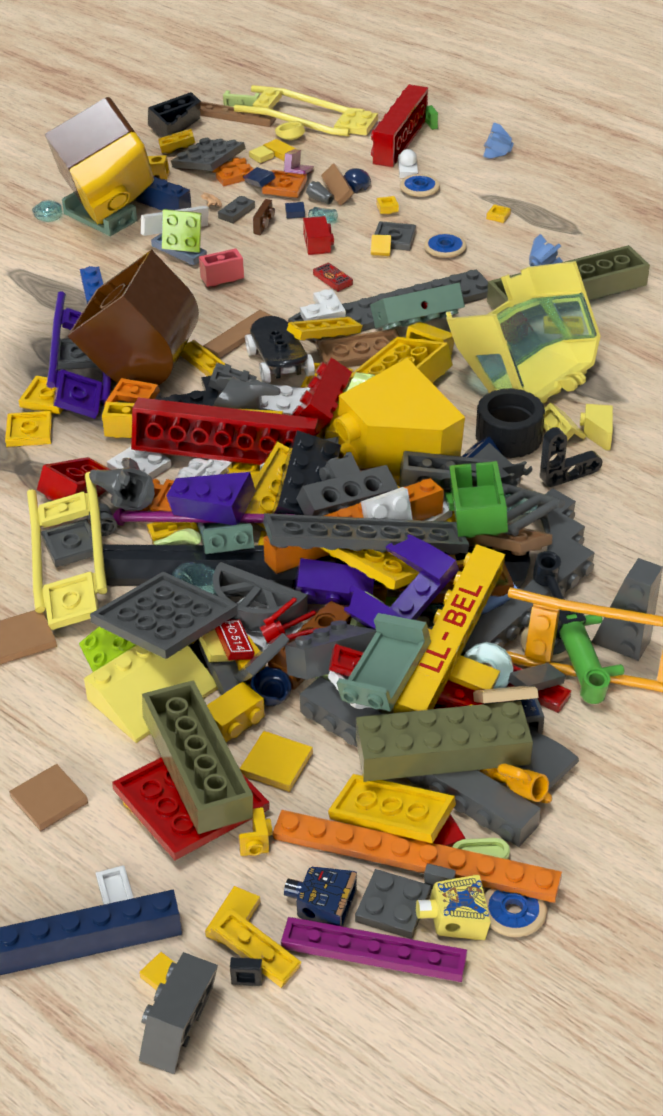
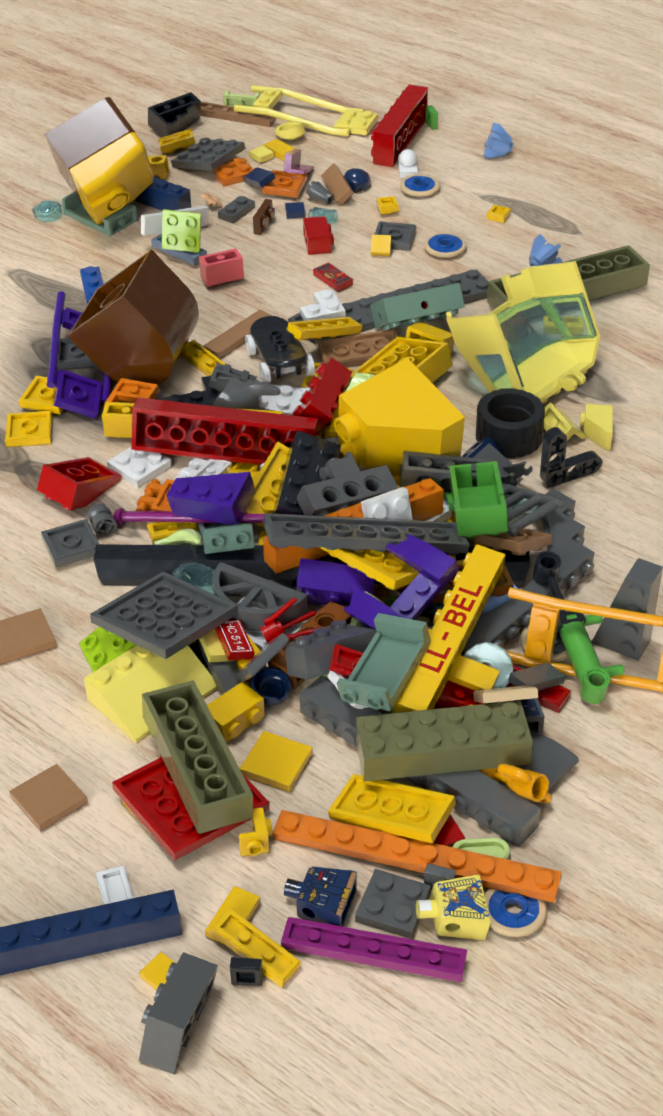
light yellow plate [27,472,108,630] -> none
dark grey piece [89,458,154,511] -> none

